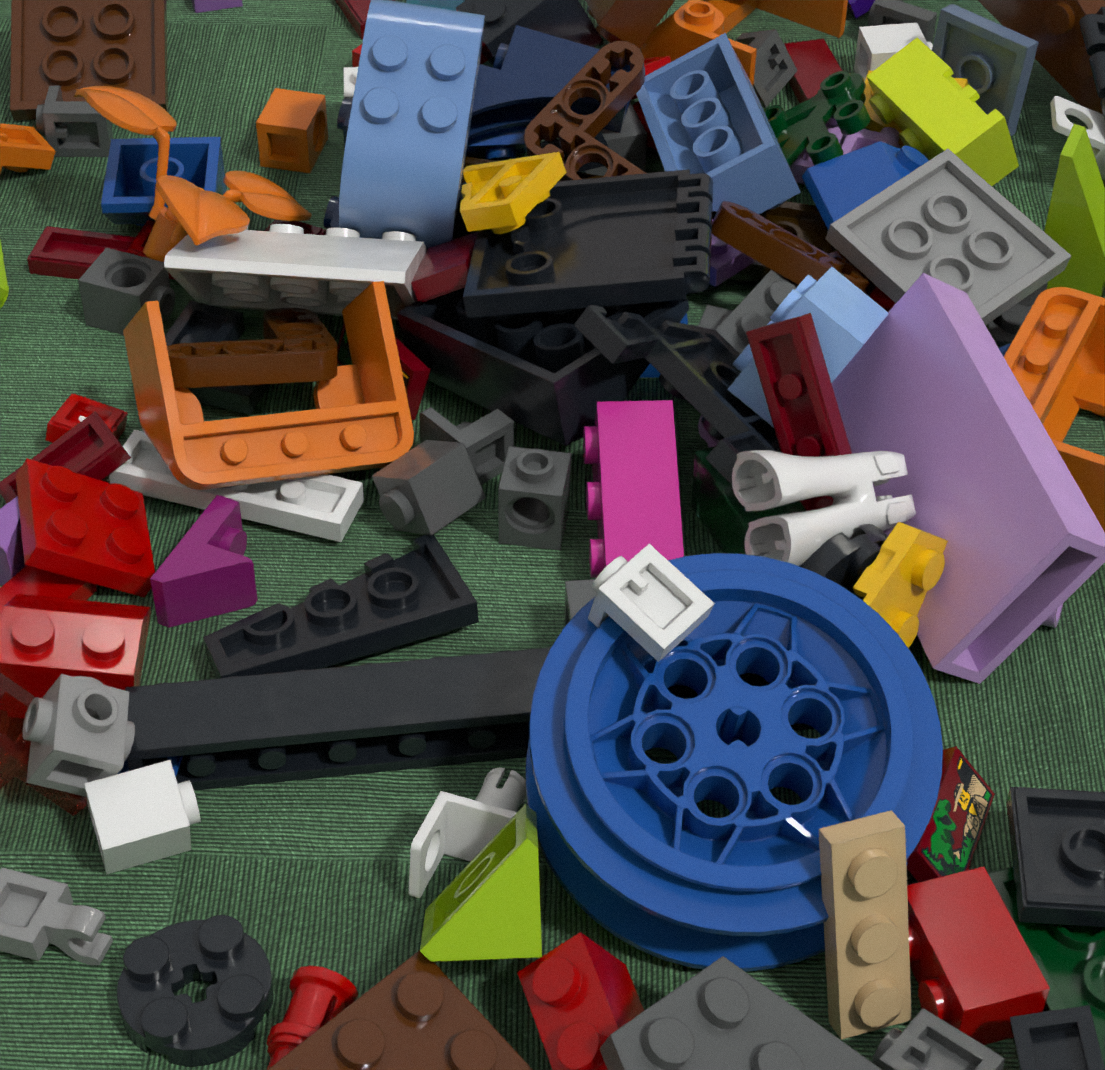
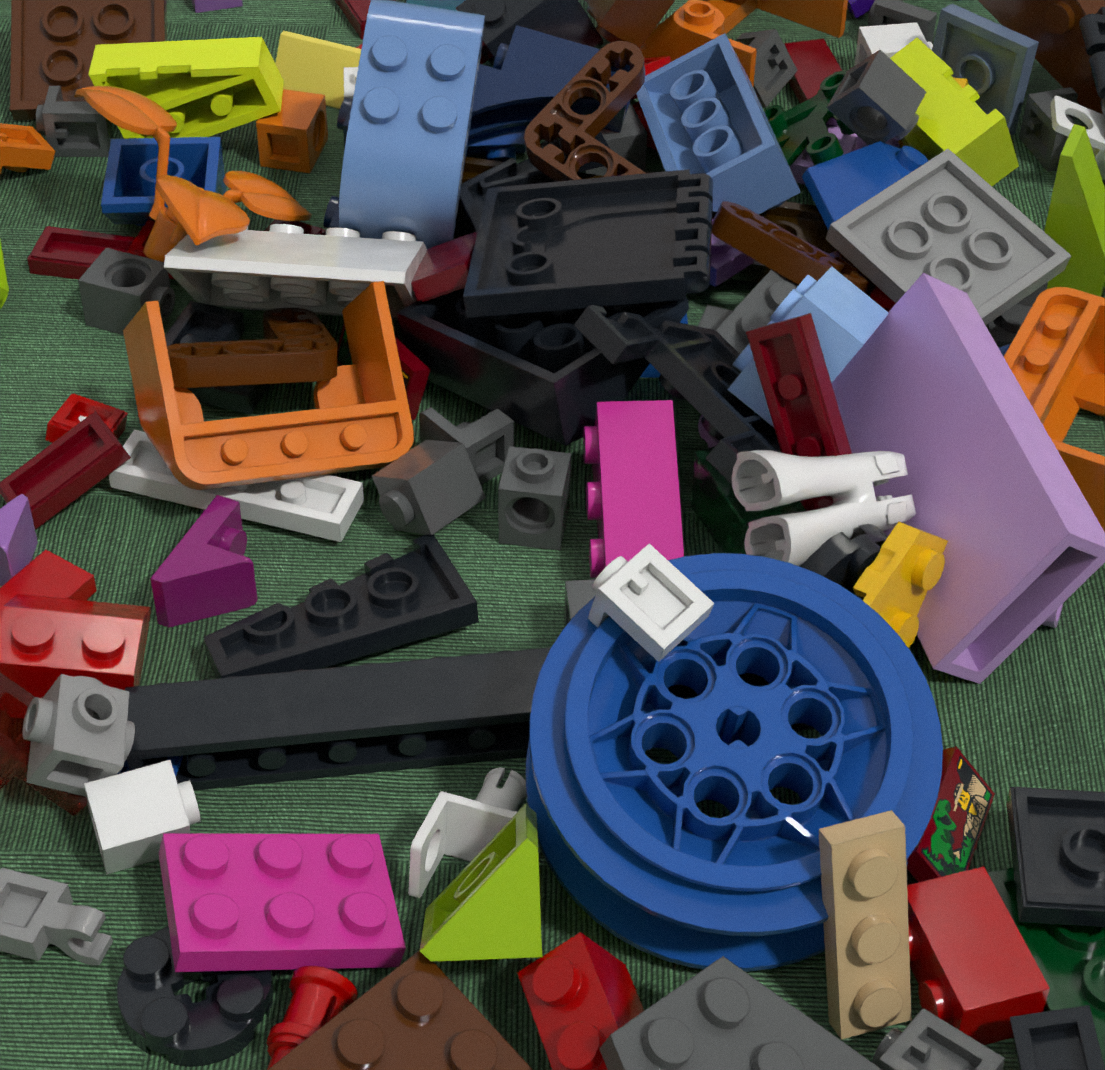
red plate [16,458,155,598] -> none
yellow wing [460,152,567,234] -> none
none -> neon yellow wedge [88,37,284,139]
none -> dark pink plate [158,833,406,972]
none -> light yellow slope [275,31,361,109]
none -> dark grey brick [826,50,926,145]
none -> dark grey bracket [1019,87,1078,172]

